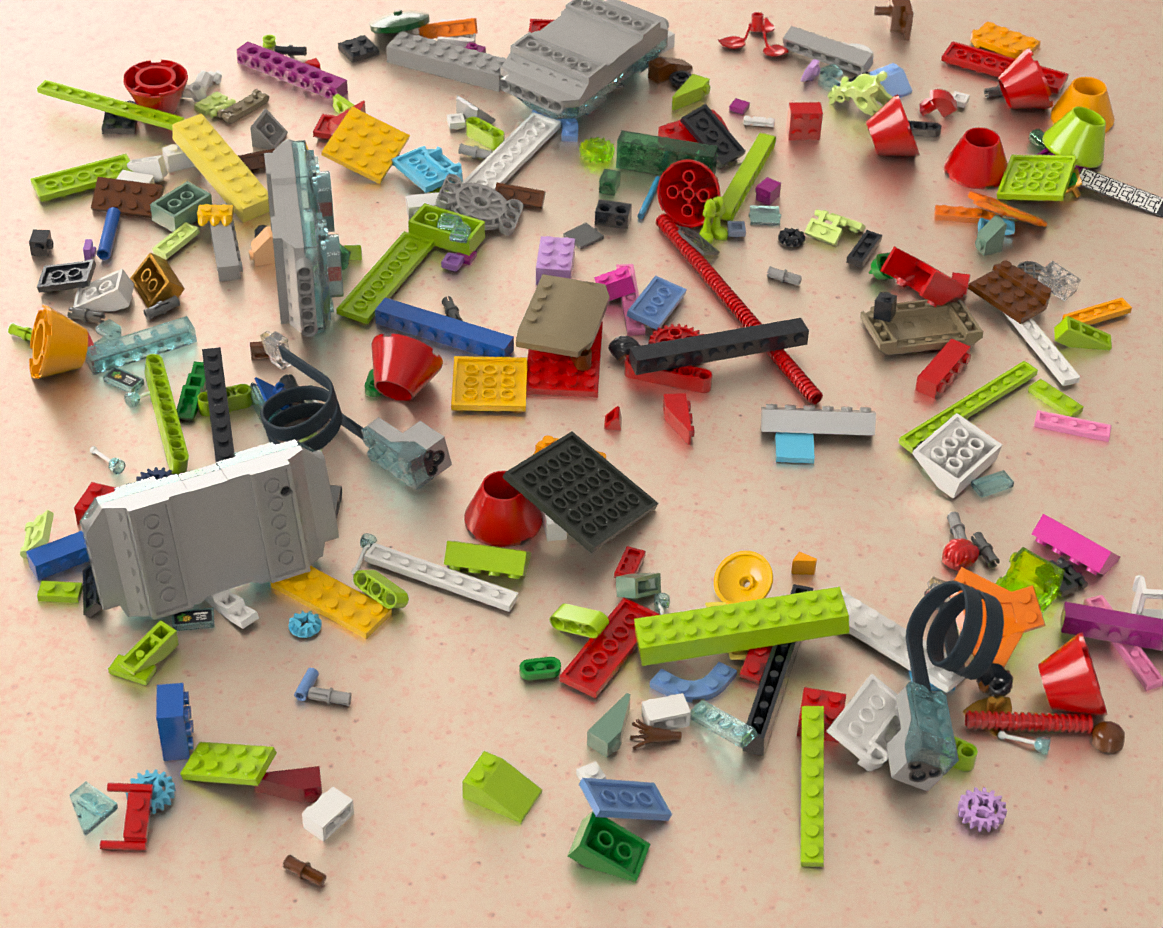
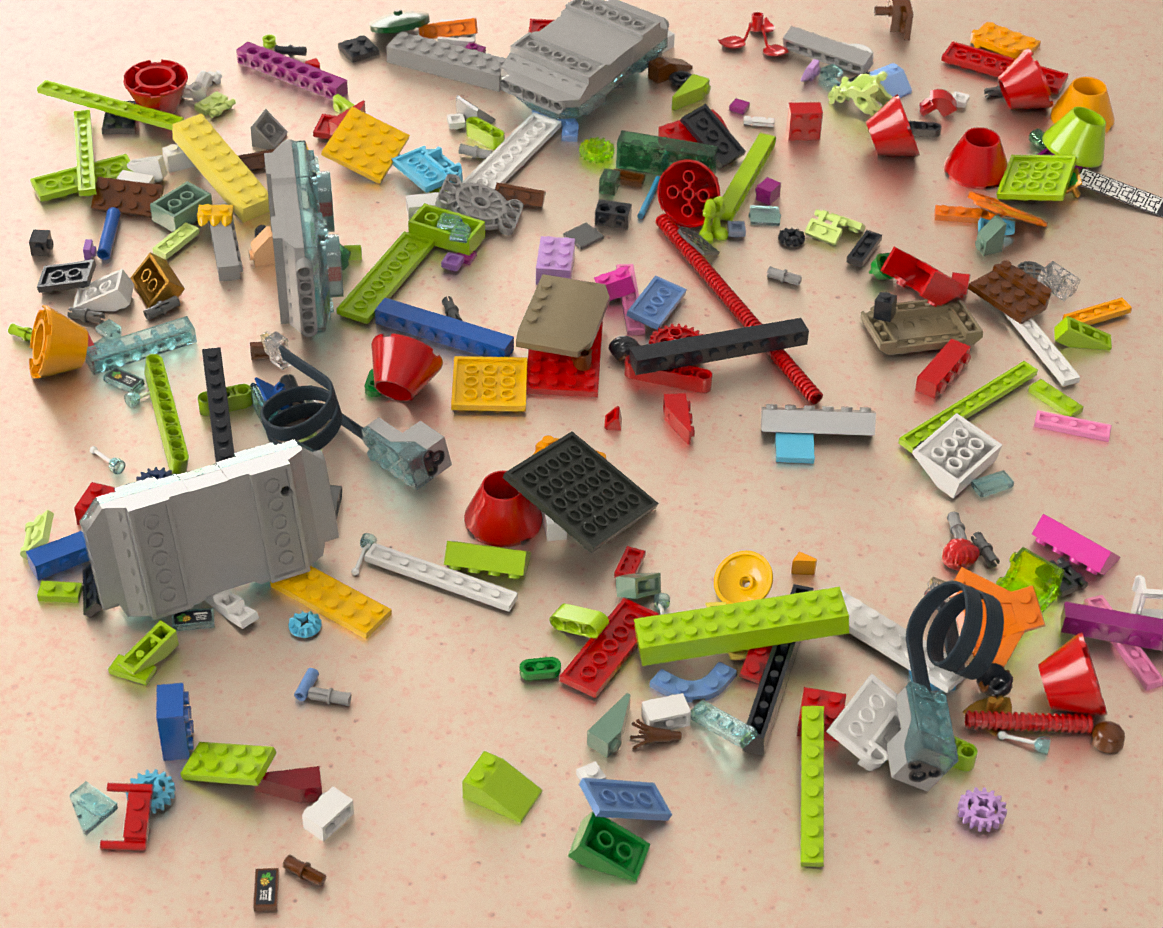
green slope [176,361,206,421] -> none
dark tan plate [217,89,270,124] -> none
lime beam [353,570,409,609] -> none
none -> lime plate [74,109,96,197]
none -> tile [253,868,279,912]
none -> reddish brown tile [609,169,646,188]

